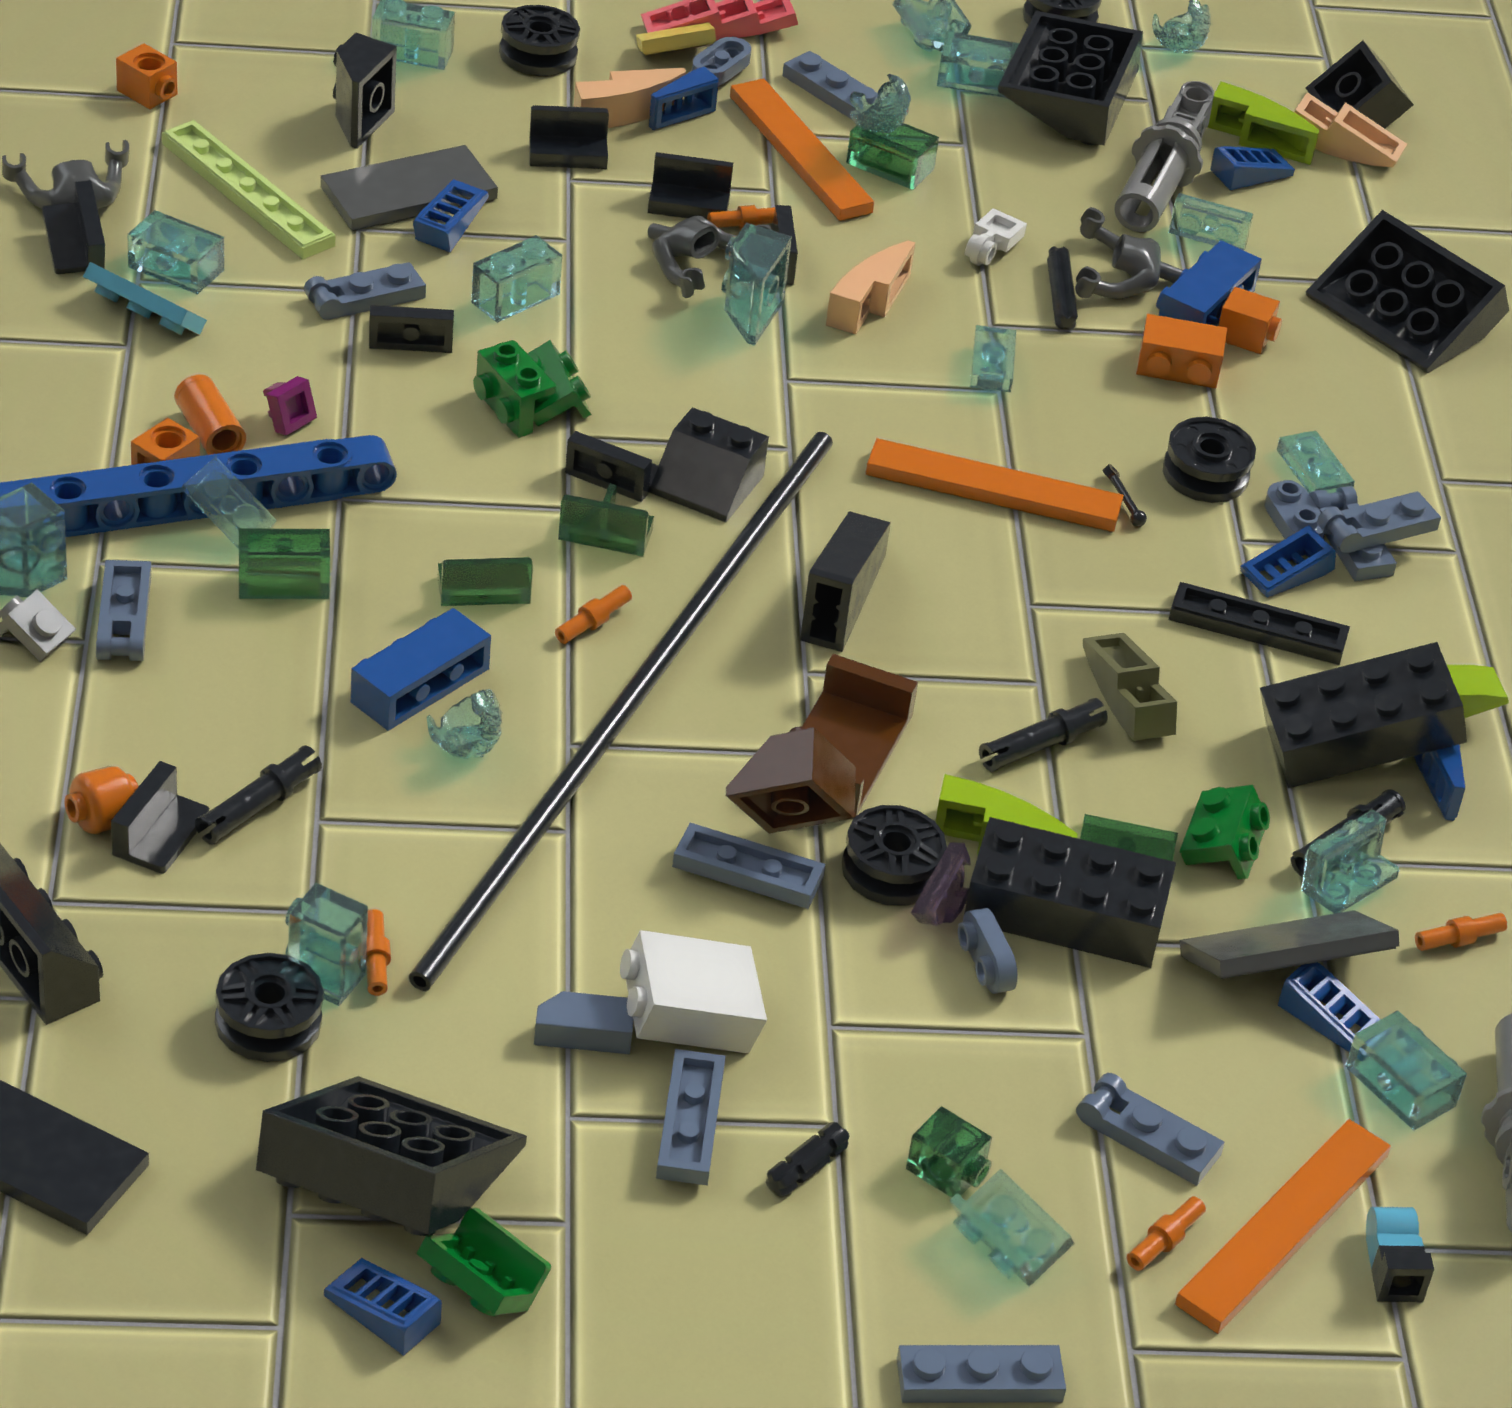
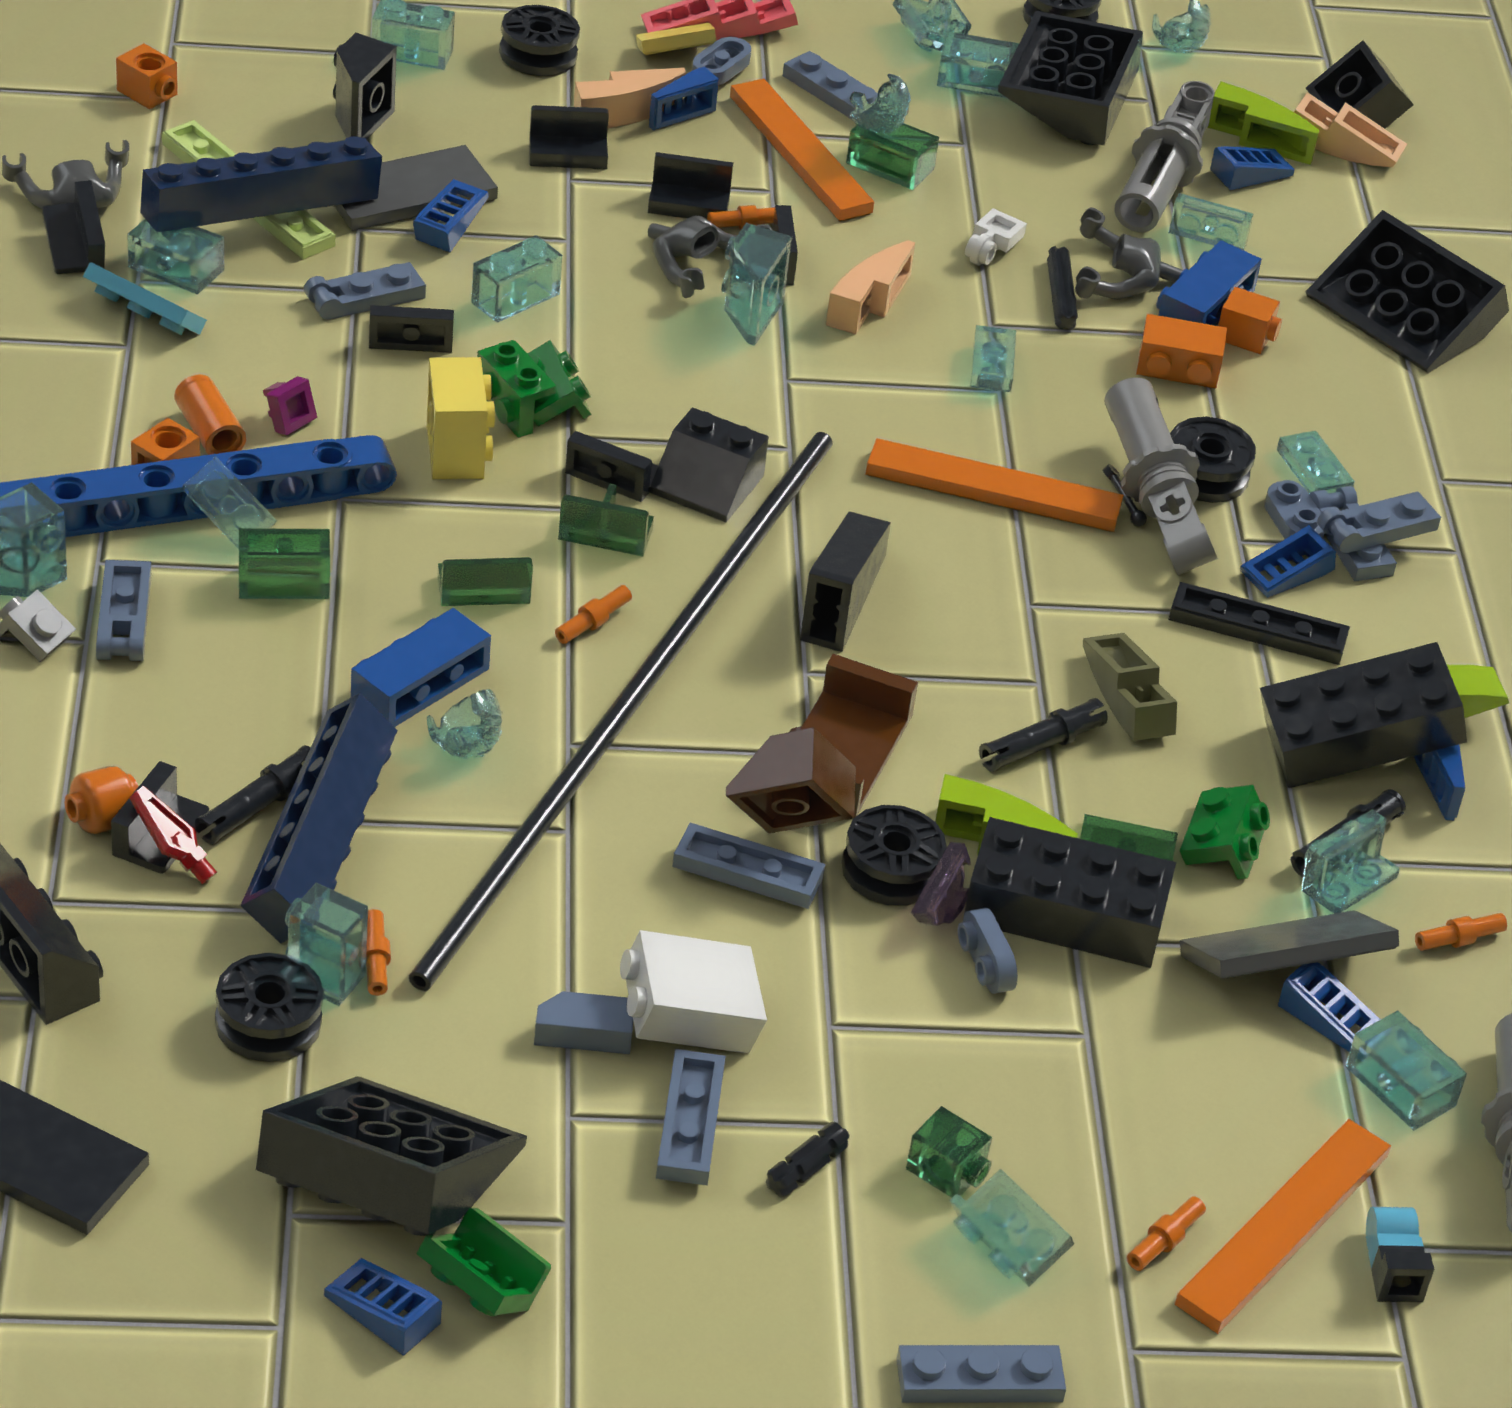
sand blue plate [1076,1073,1225,1186] -> none
none -> red piece [129,786,217,885]
none -> dark blue brick [140,137,382,233]
none -> dark blue brick [240,693,398,944]
none -> light yellow brick [426,357,495,479]
none -> light grey piece [1104,378,1218,575]

